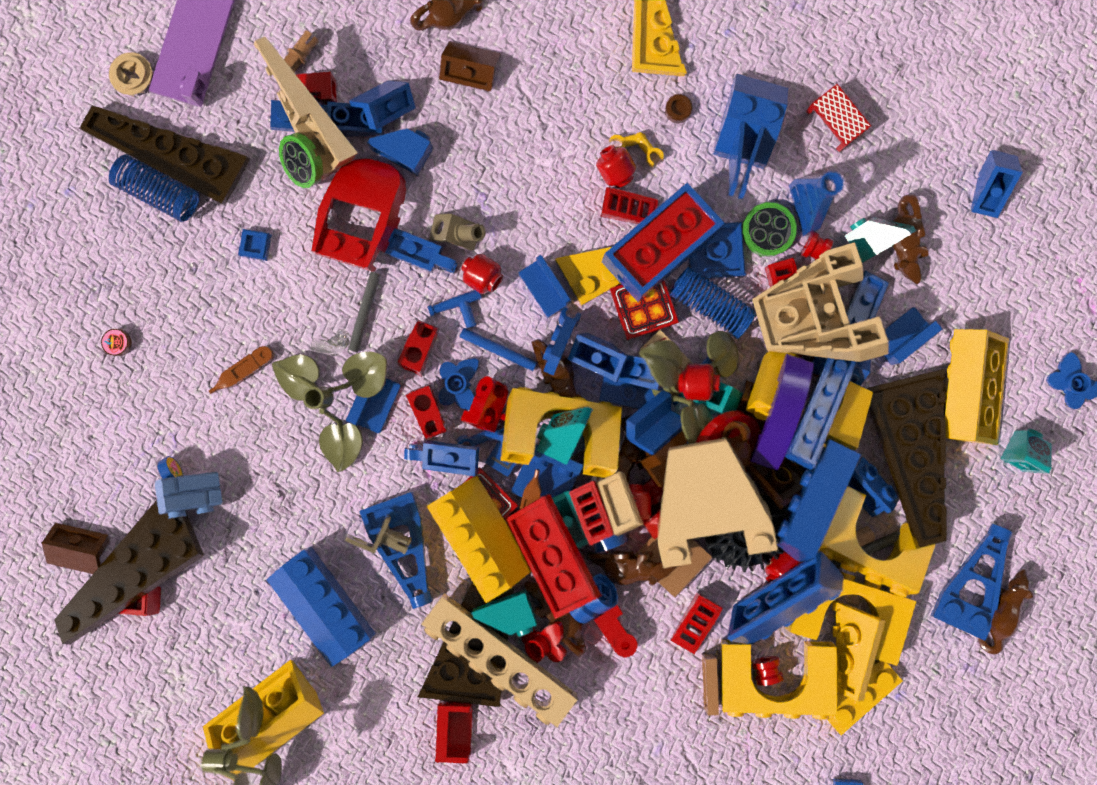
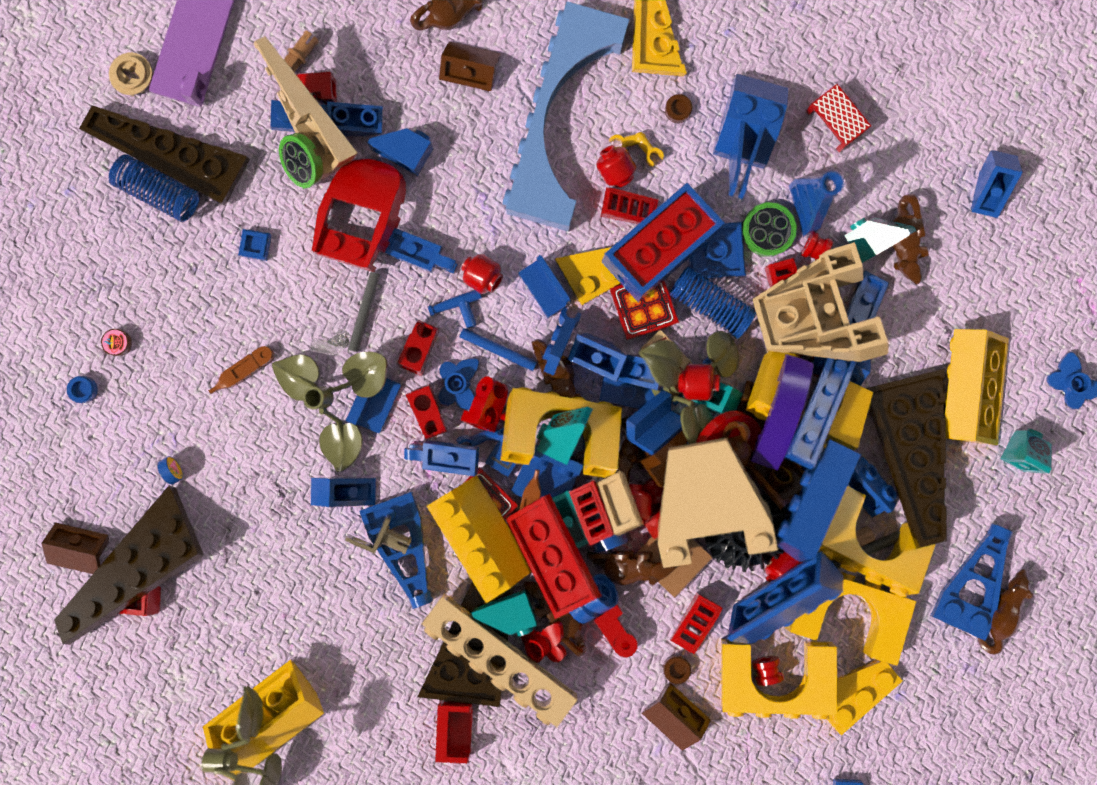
medium blue brick [155,472,222,518] -> none
blue slope [266,546,376,667] -> none
blue panel [349,80,416,130] -> none
dark tan bracket [429,214,486,251] -> none
medium nougat tile [702,653,719,716] -> none
yellow wing [832,601,885,702] -> none
blue panel [883,307,942,365] -> none
none -> blue tile [67,376,98,403]
none -> blue slope [311,477,376,507]
none -> medium blue arch [503,1,629,232]
none -> reddish brown panel [641,683,711,751]
none -> reddish brown tile [663,654,691,684]

